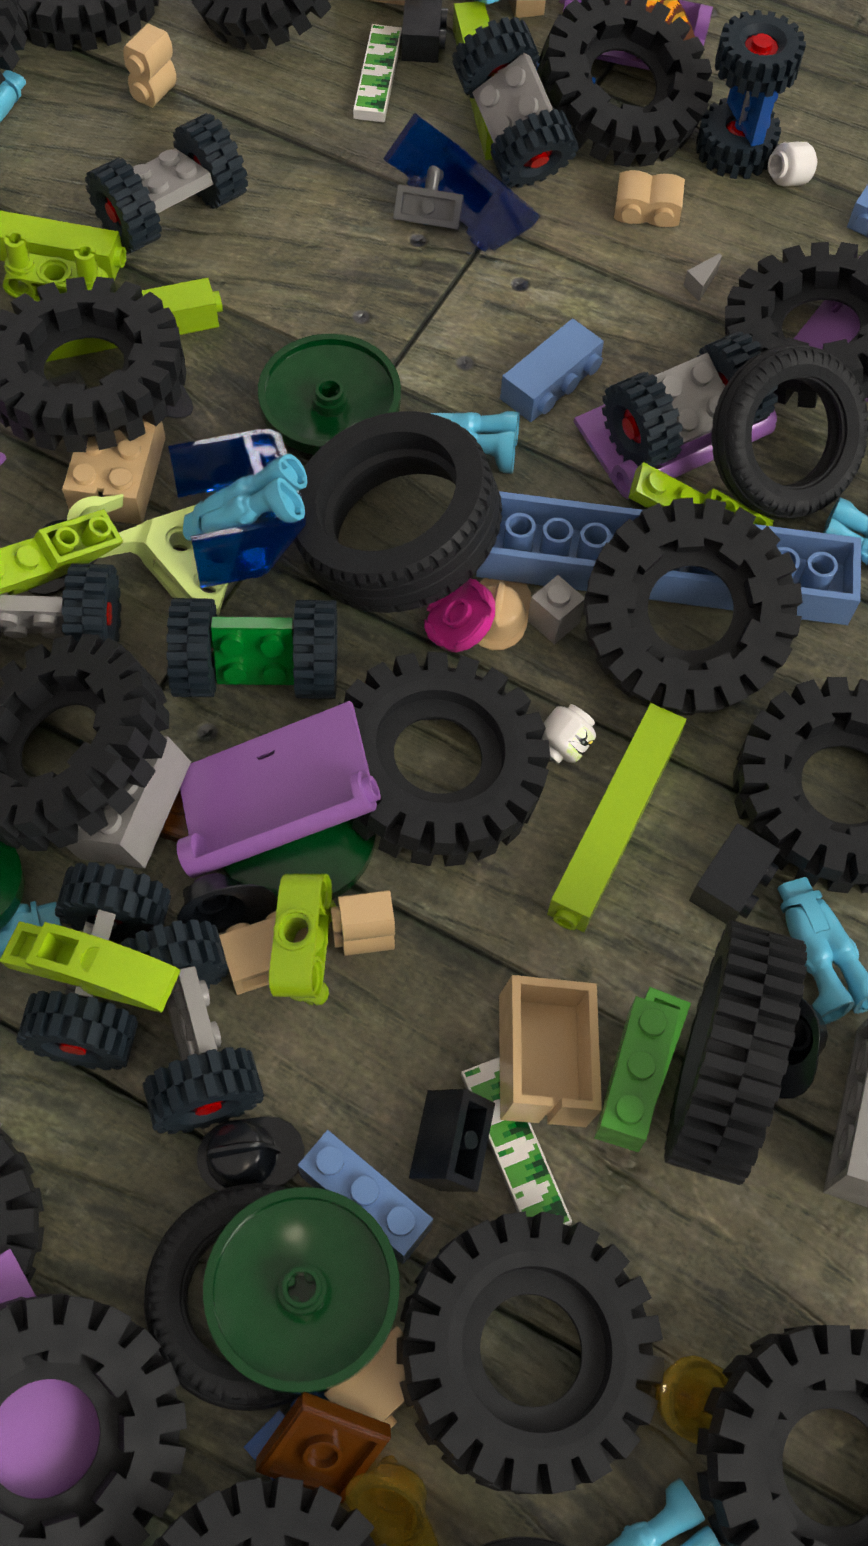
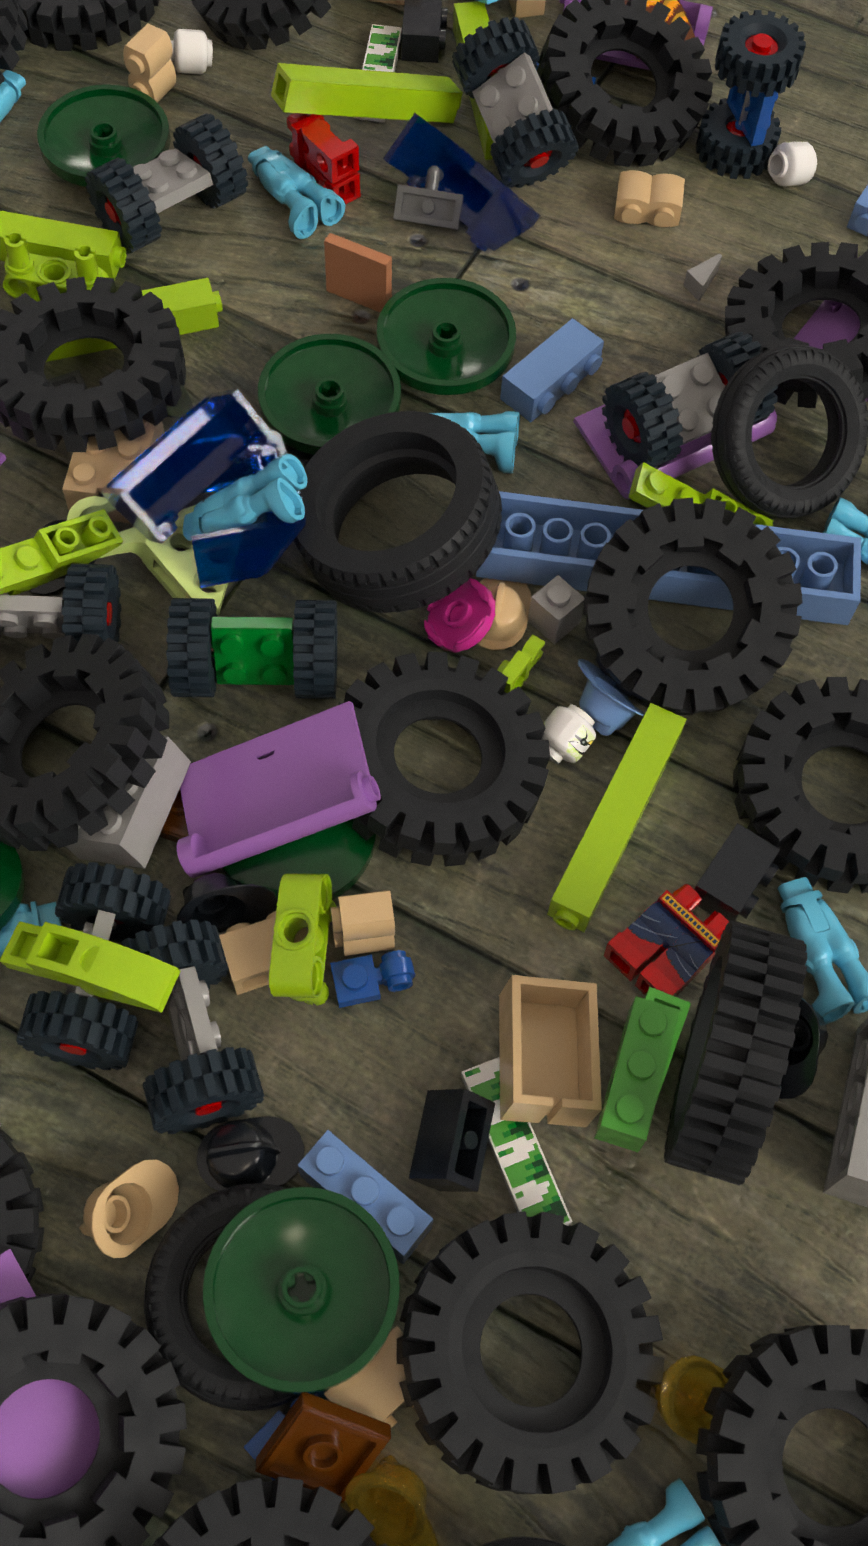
none -> dark green dish [37,85,171,187]
none -> tan piece [79,1159,179,1258]
none -> clear blue windscreen [101,389,278,544]
none -> white head [171,29,213,75]
none -> medium azure piece [248,146,345,239]
none -> lime brick [271,63,463,123]
none -> red hips [287,113,361,205]
none -> nougat tile [324,233,392,313]
none -> blue plate [330,950,415,1008]
none -> dark green dish [377,278,516,395]
none -> lime plate [497,634,545,693]
none -> medium blue piece [578,659,645,736]
none -> hips [603,884,729,997]

